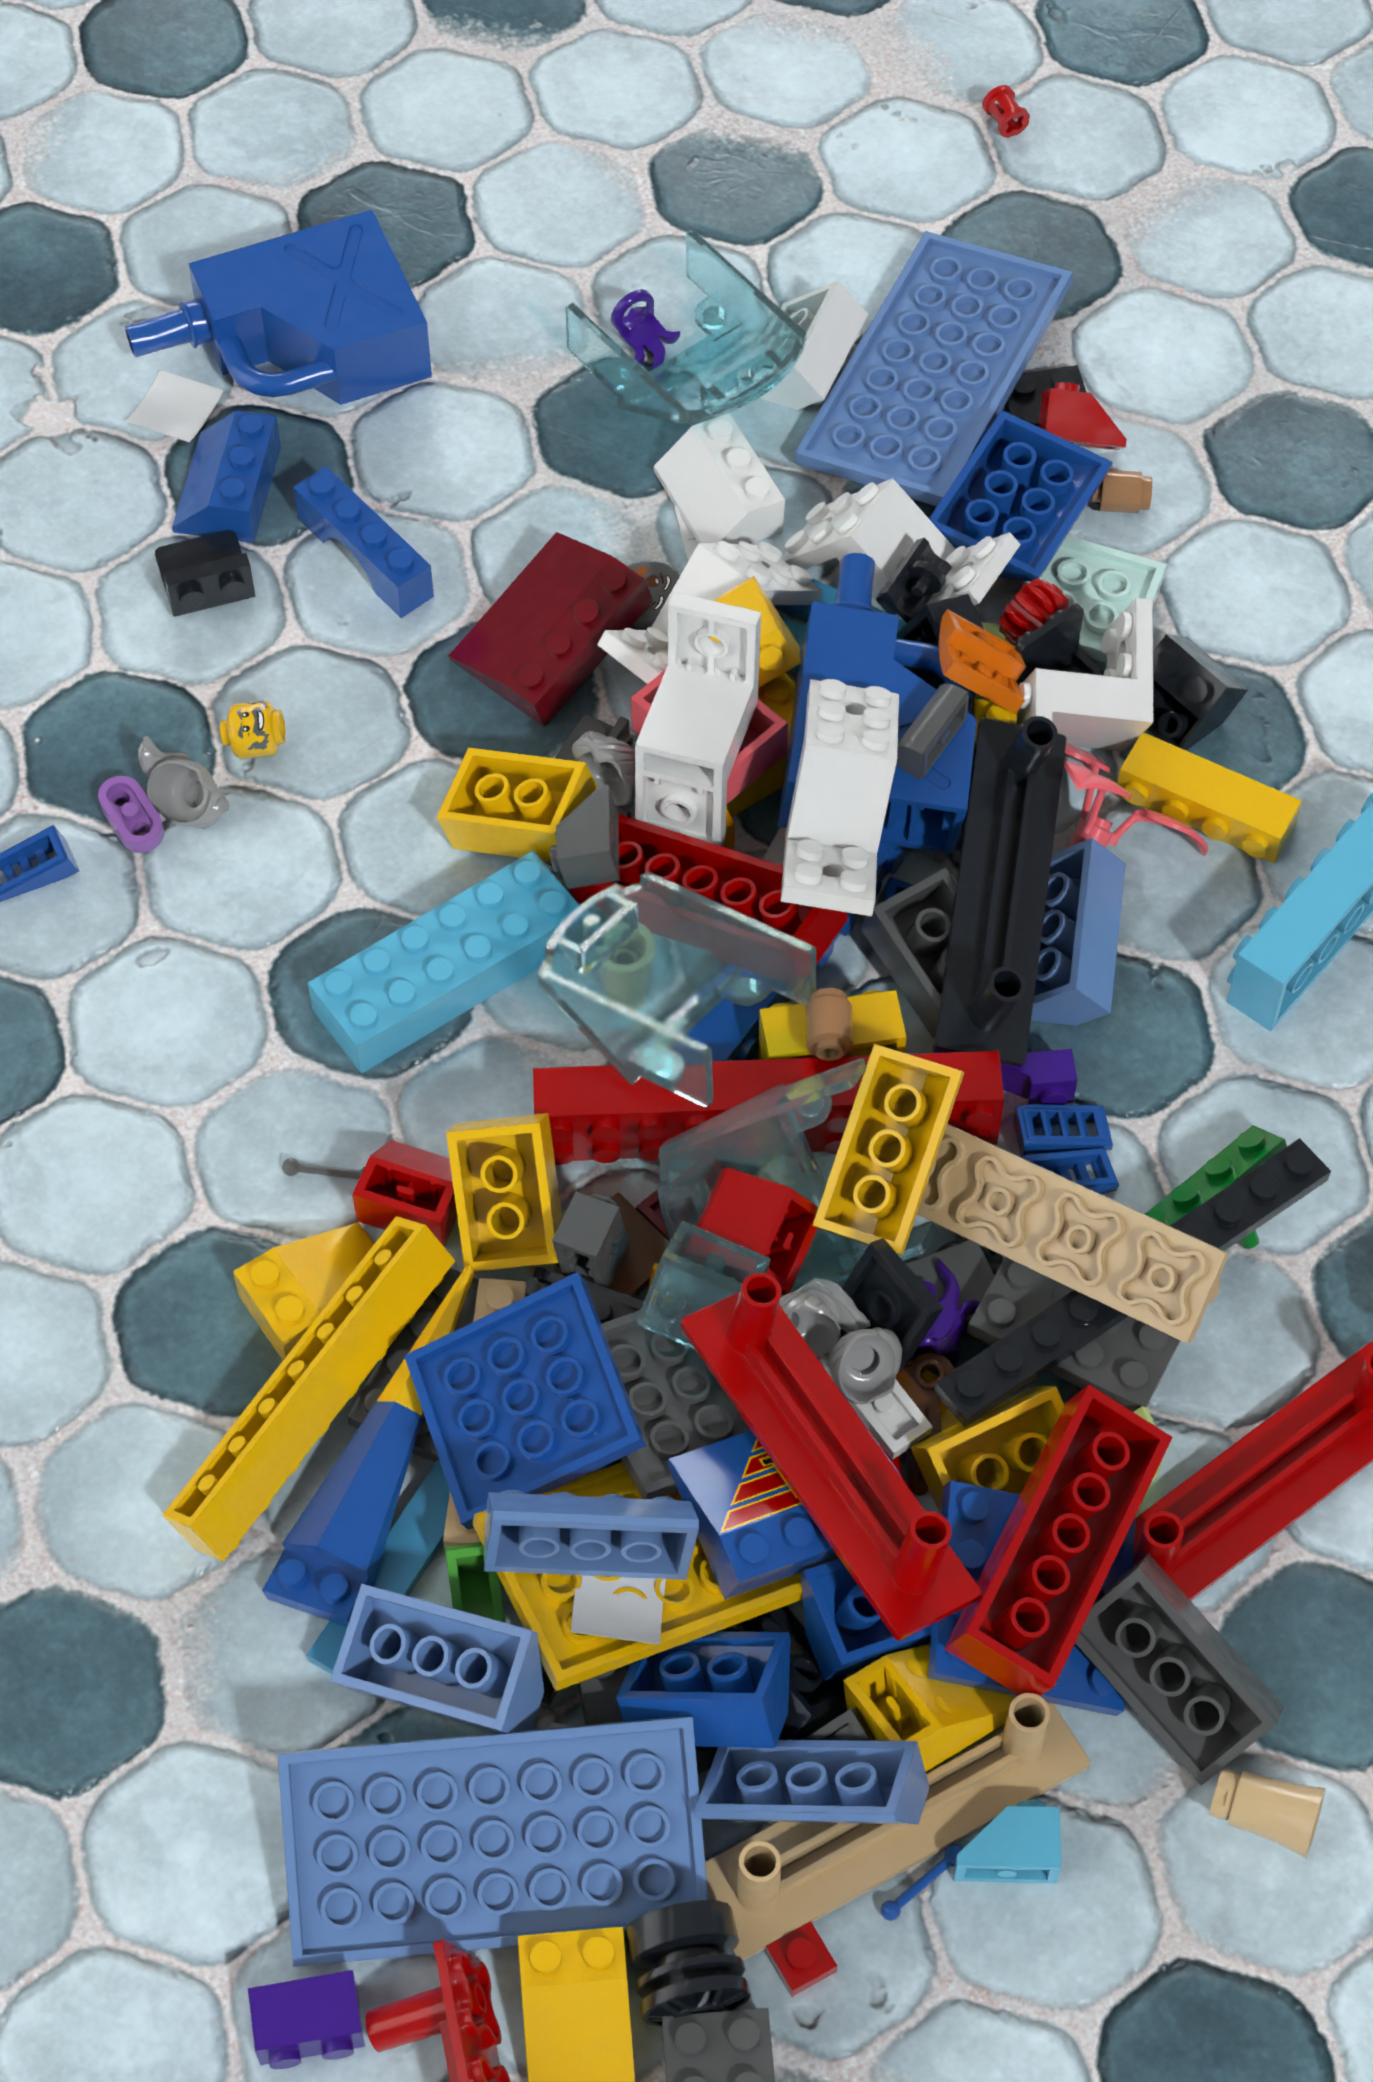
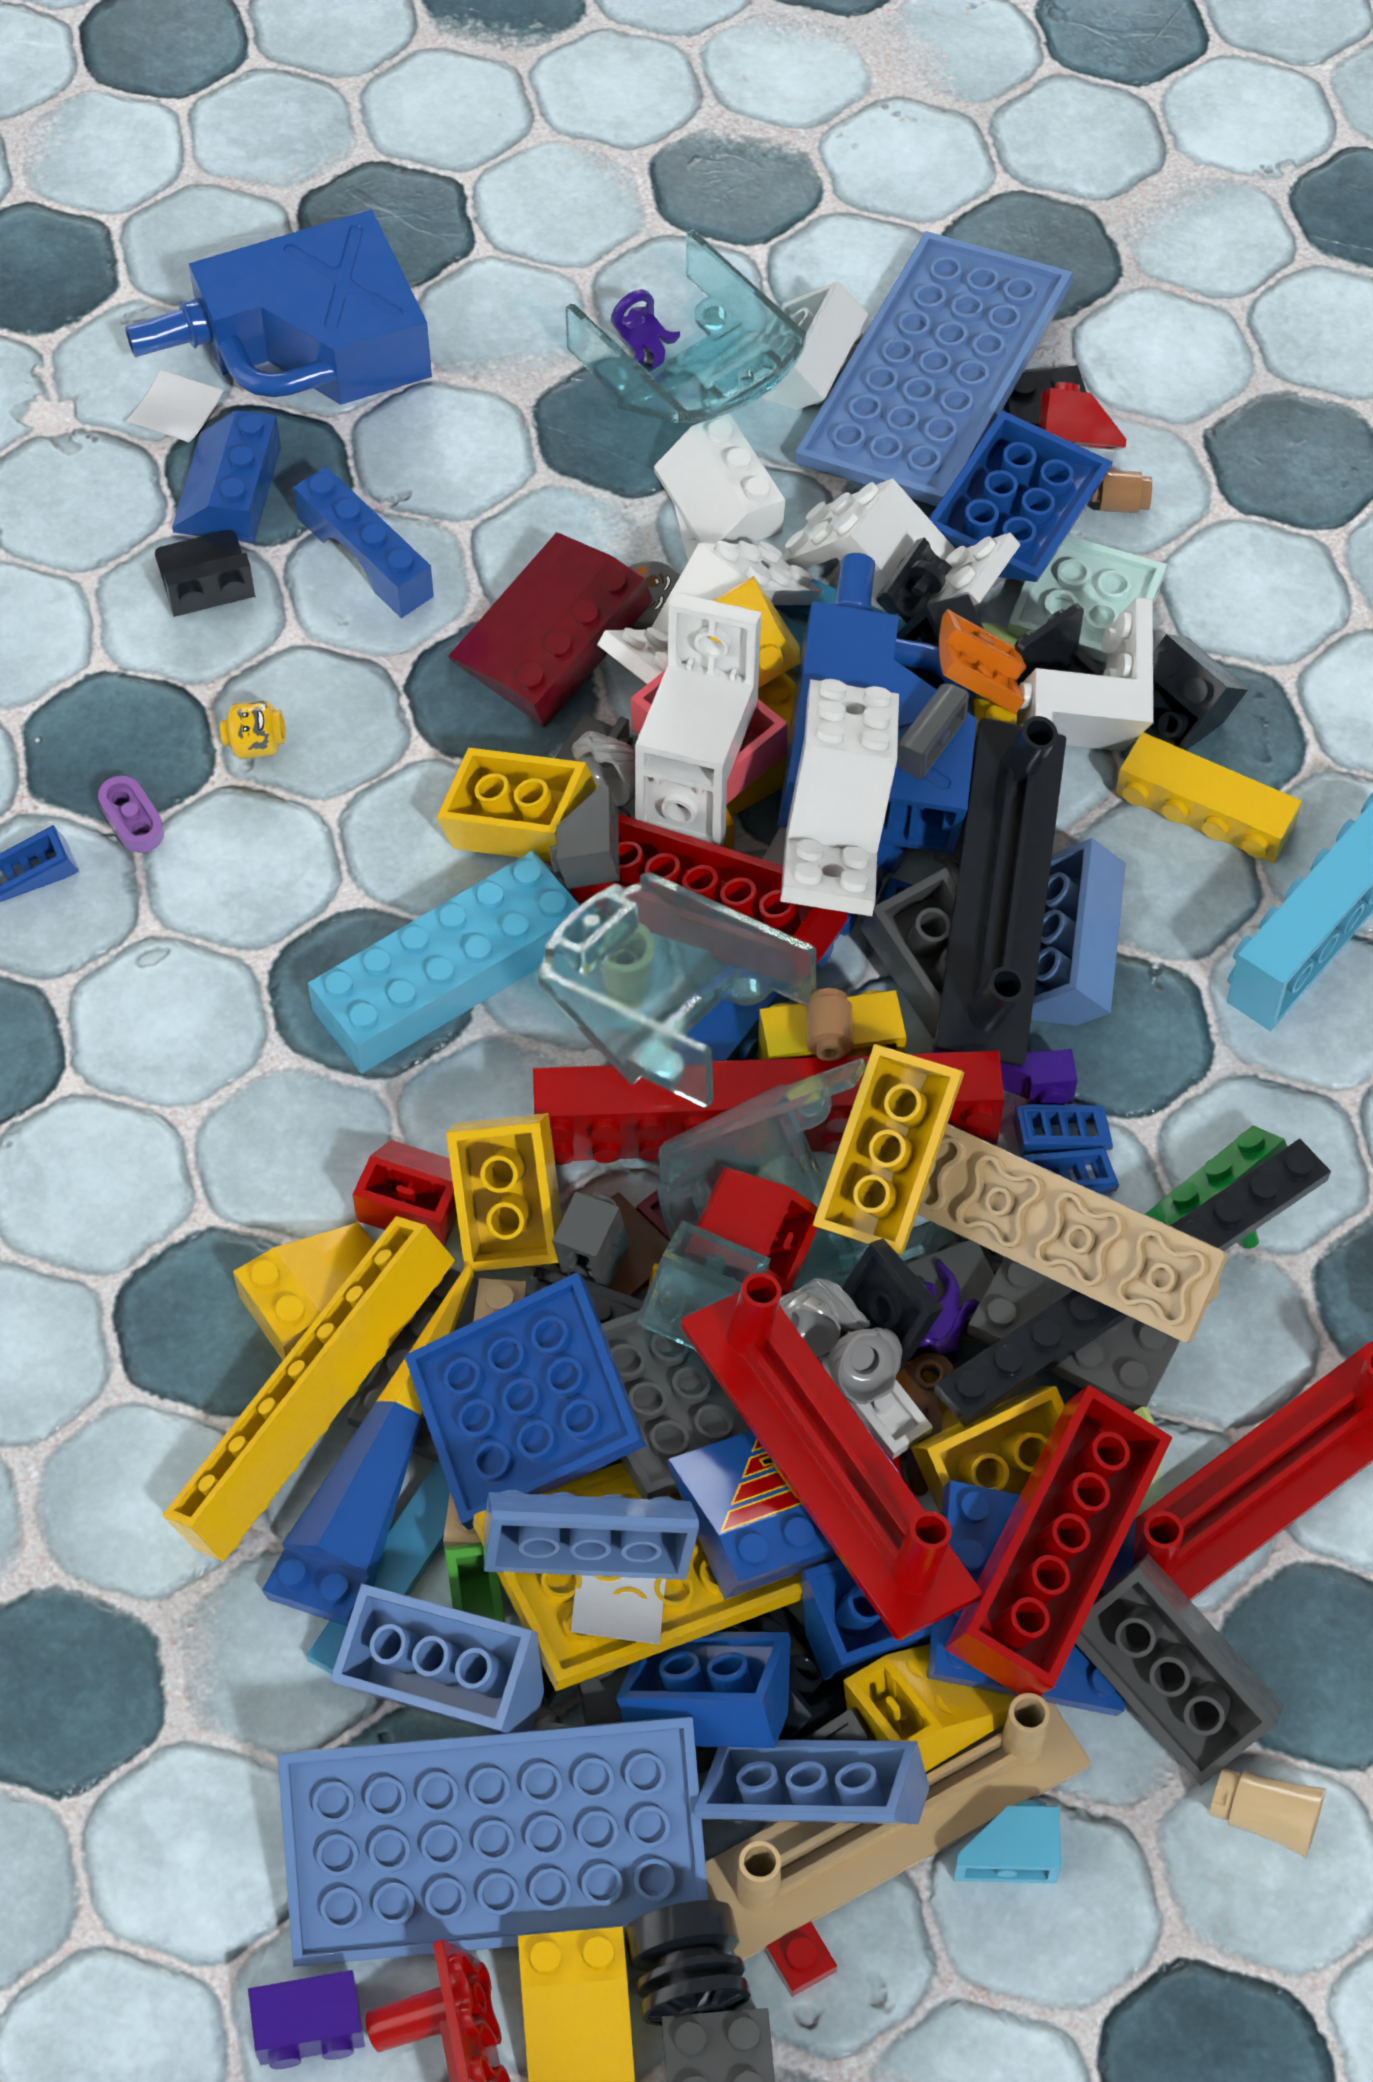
light grey hair [138,736,230,829] -> none
dark grey hinge [282,1158,365,1179] -> none
blue hinge [880,1844,963,1921] -> none
red bush [982,85,1030,138] -> none
red gear [999,578,1069,645] -> none
coral plant [1064,742,1208,856] -> none

